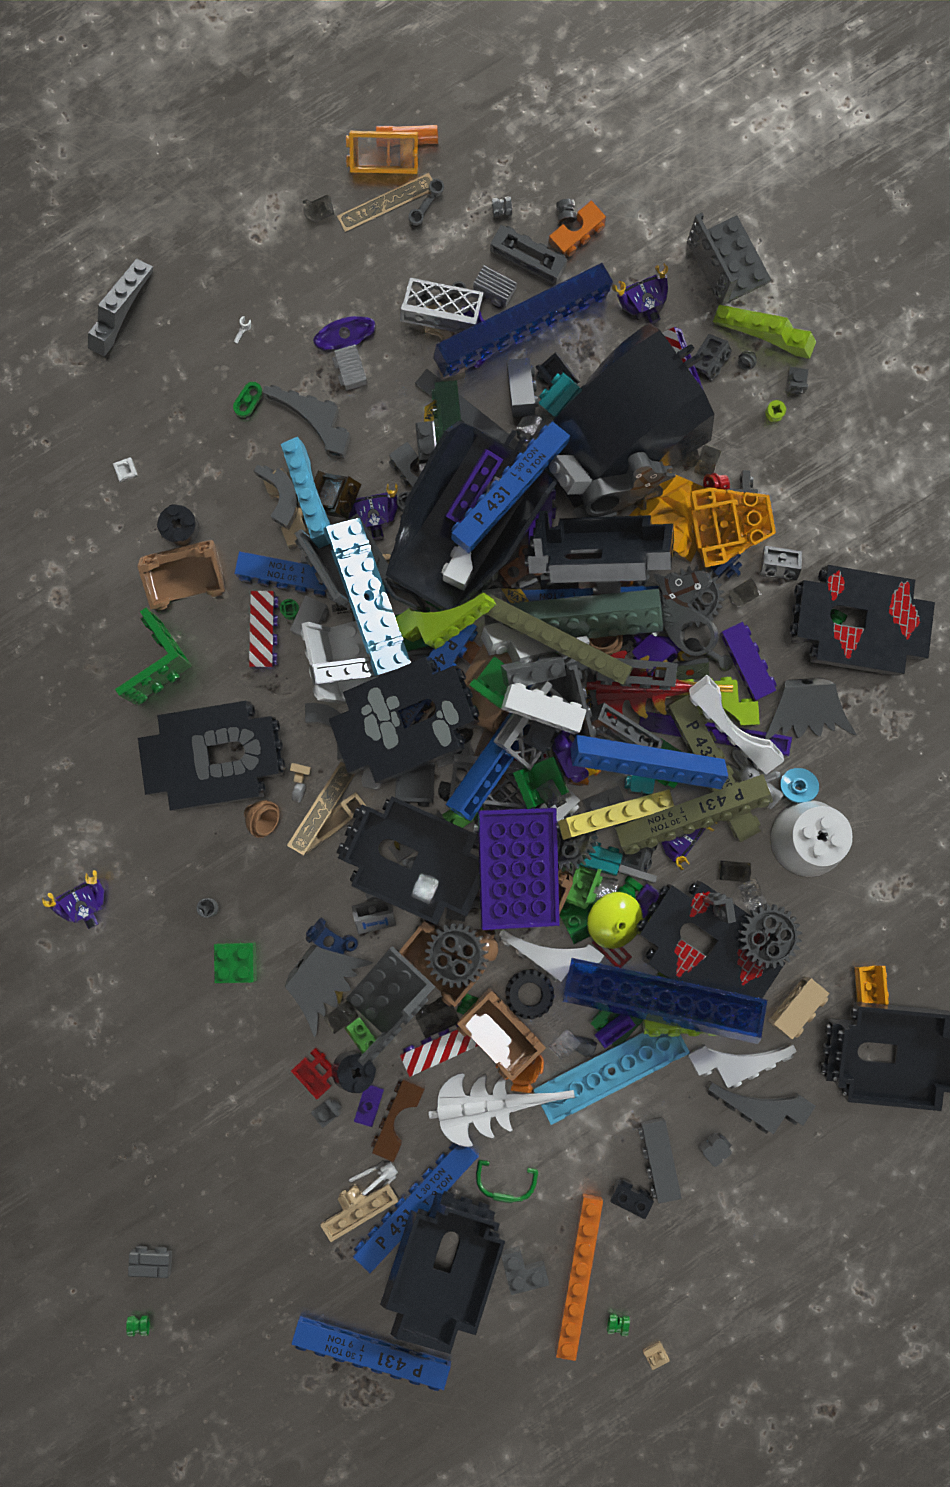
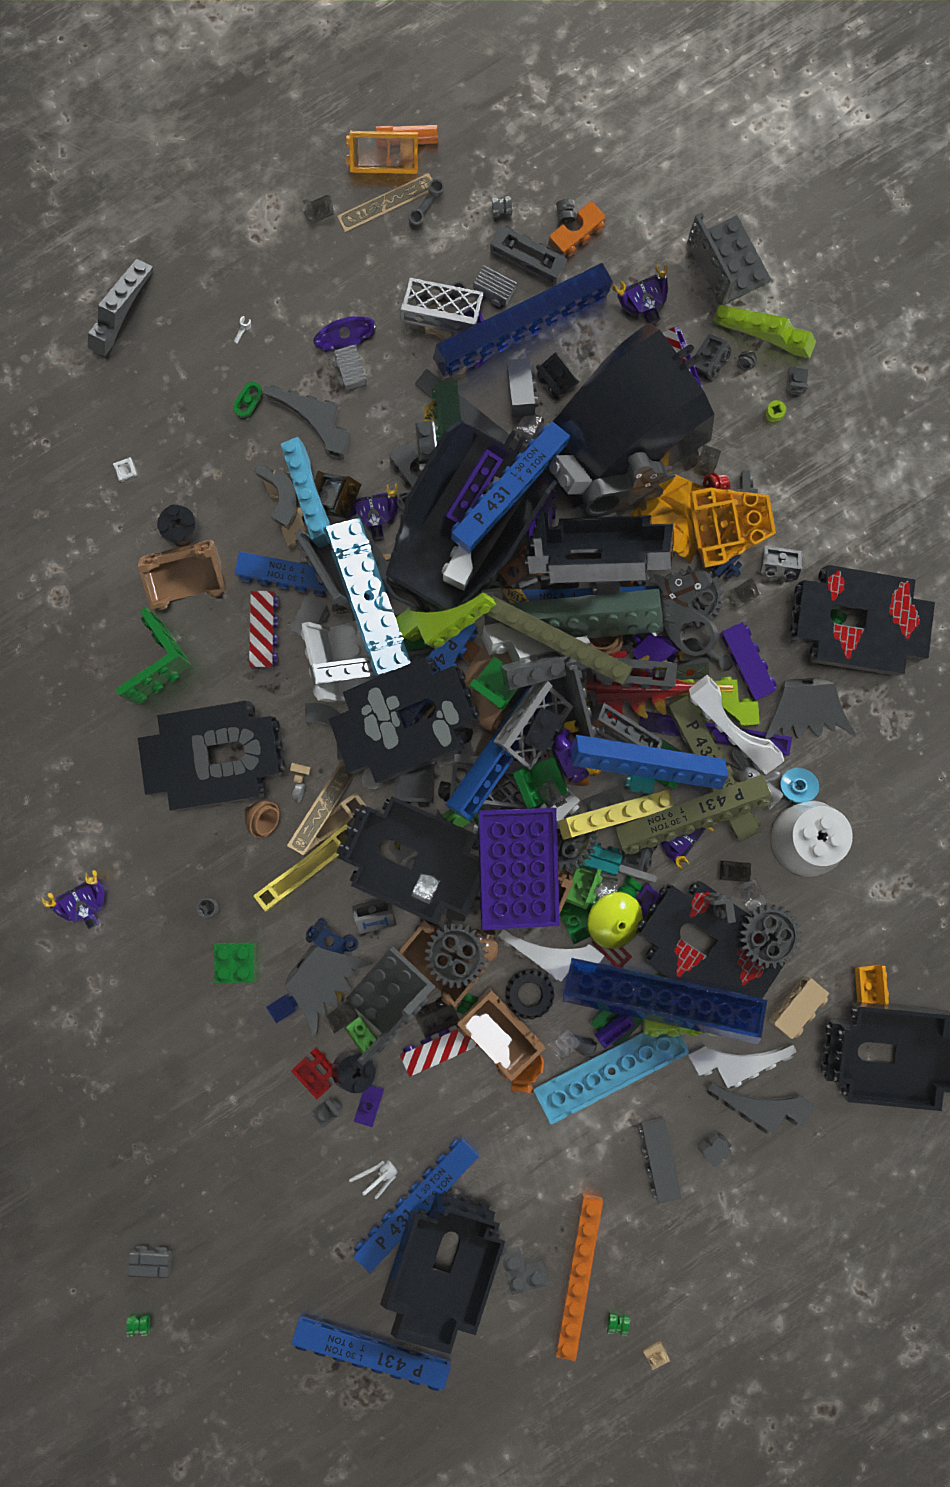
green wheel [280,599,300,620] -> none
tan plate [321,1183,398,1242] -> none
reddish brown arch [371,1078,425,1162] -> none
white animal [429,1073,575,1147] -> none
green piece [476,1160,538,1204] -> none
white brick [501,683,586,734] -> none
teal brick [539,373,581,417] -> none
black bracket [610,1179,654,1219] -> none
none -> light yellow arch [254,824,348,911]
none -> clear blue brick [266,993,298,1024]

